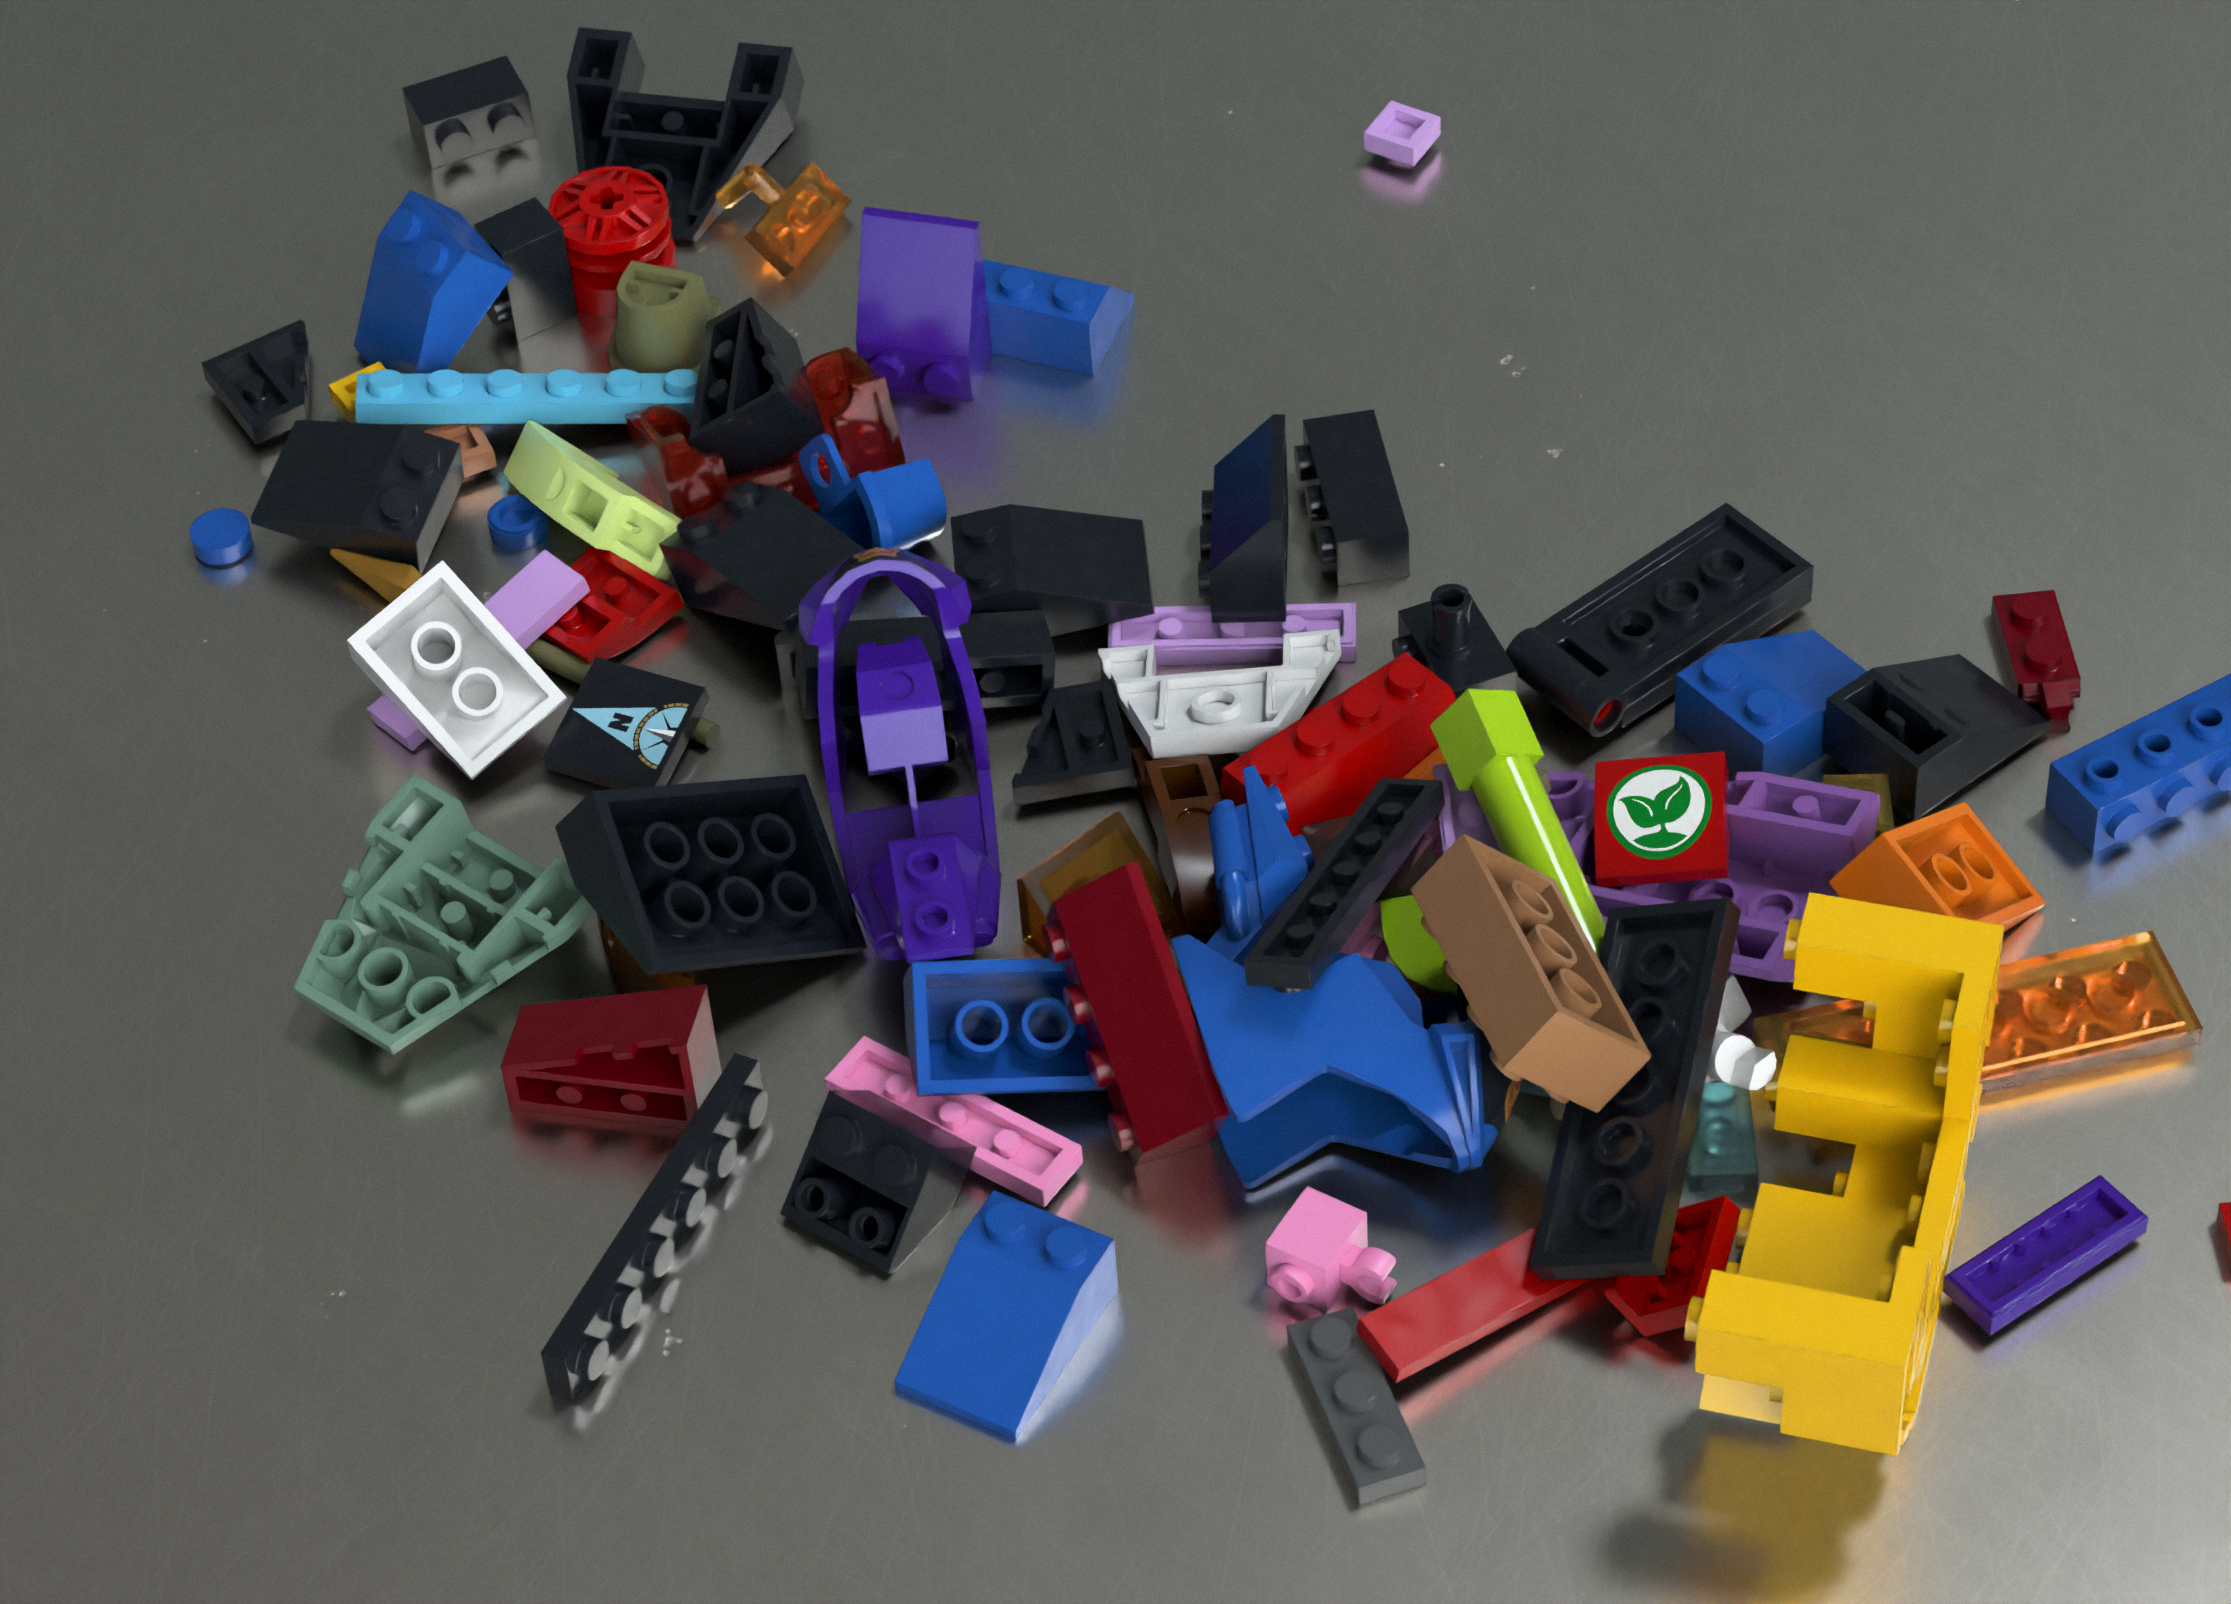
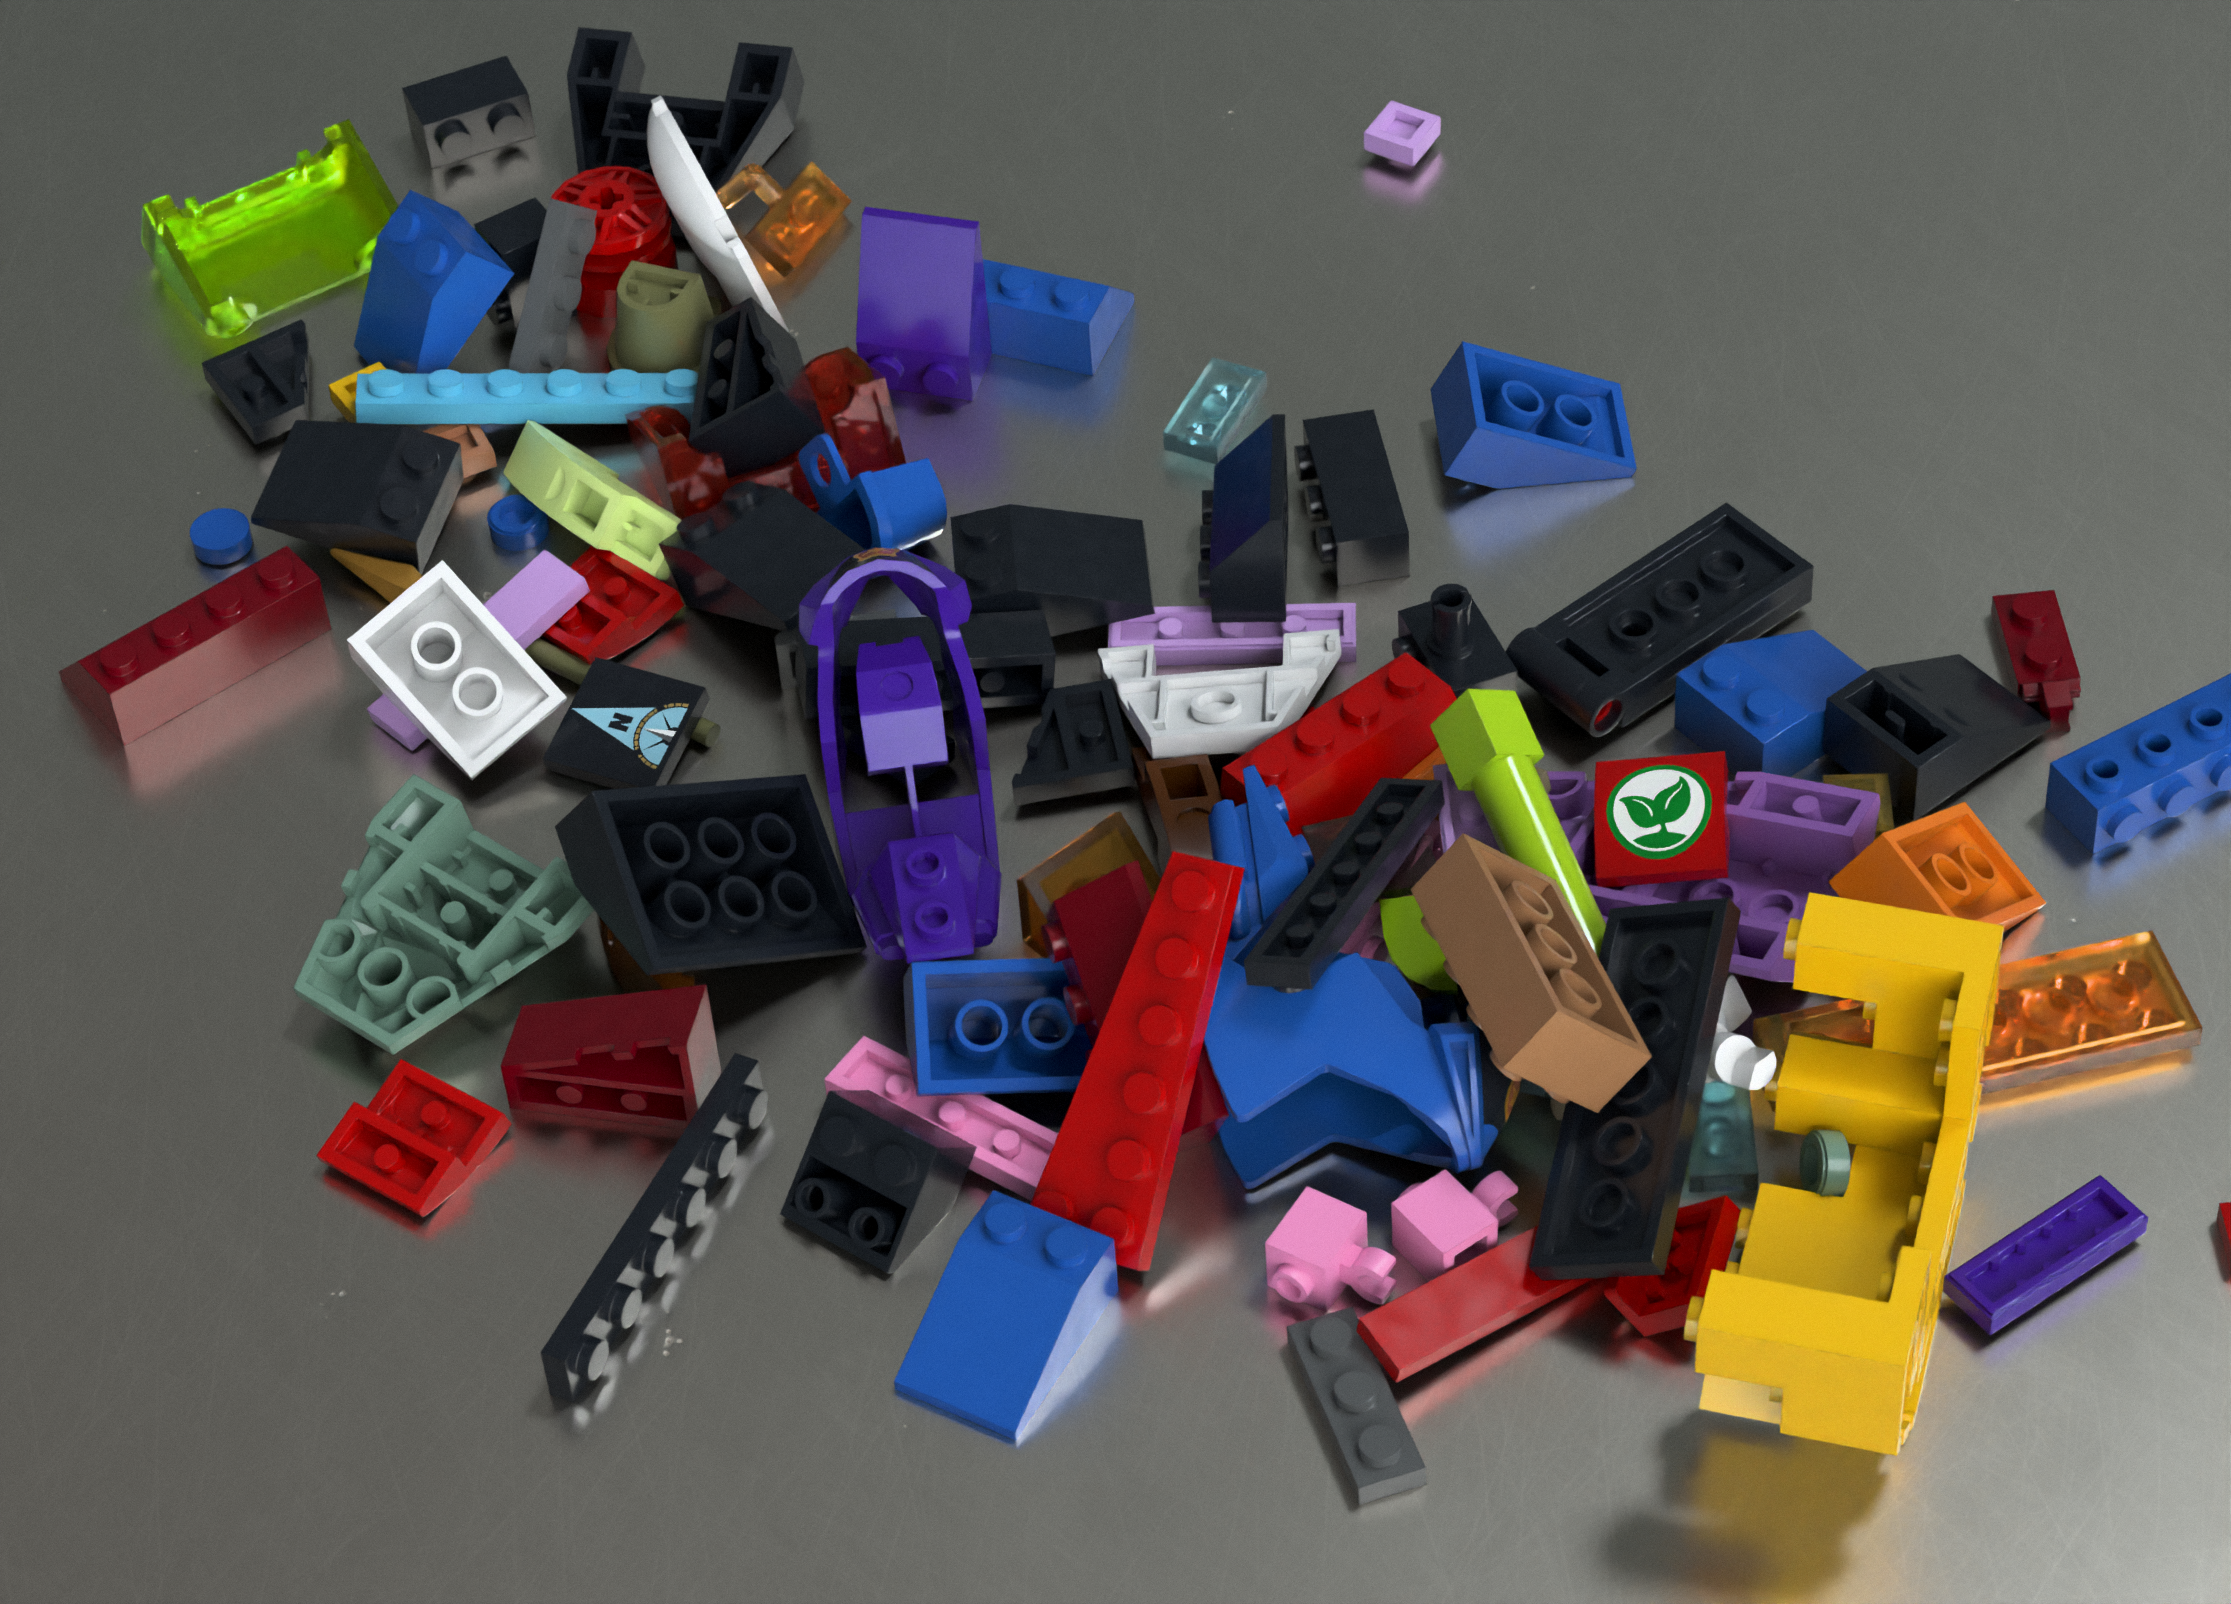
none -> dark red slope [59,546,332,746]
none -> clear neon green windscreen [142,119,399,339]
none -> red slope [316,1059,512,1217]
none -> dark grey plate [508,198,597,373]
none -> white slope [647,95,789,332]
none -> red wing [1030,851,1245,1271]
none -> clear light blue plate [1163,357,1267,464]
none -> bright pink brick [1391,1169,1518,1282]
none -> blue slope [1430,341,1637,489]
none -> sand green tile [1799,1130,1850,1197]

